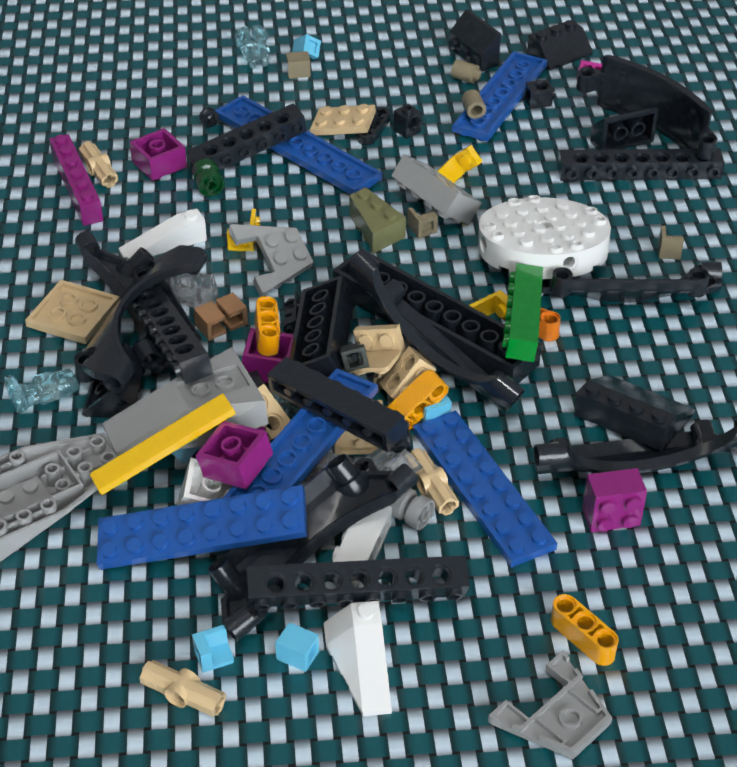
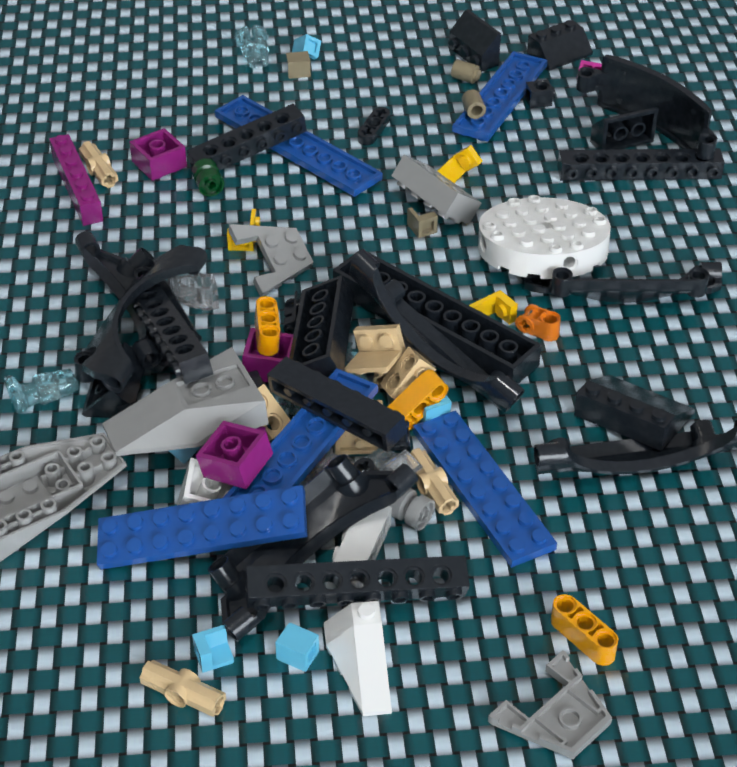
tan plate [25,280,120,344] -> none
yellow tile [90,393,236,495] -> none
white wedge [119,209,207,259] -> none
medium nougat piece [194,292,248,341] -> none
black bush [199,107,219,127] -> none
tan plate [310,104,376,136] -> none
pearl dark grey piece [340,341,370,372] -> none
olive wedge [349,187,406,254] -> none
black brick [393,104,421,139] -> none
green brick [502,263,543,362] -> none
magenta brick [582,468,647,532] -> none
dark tan panel [658,226,684,260] -> none

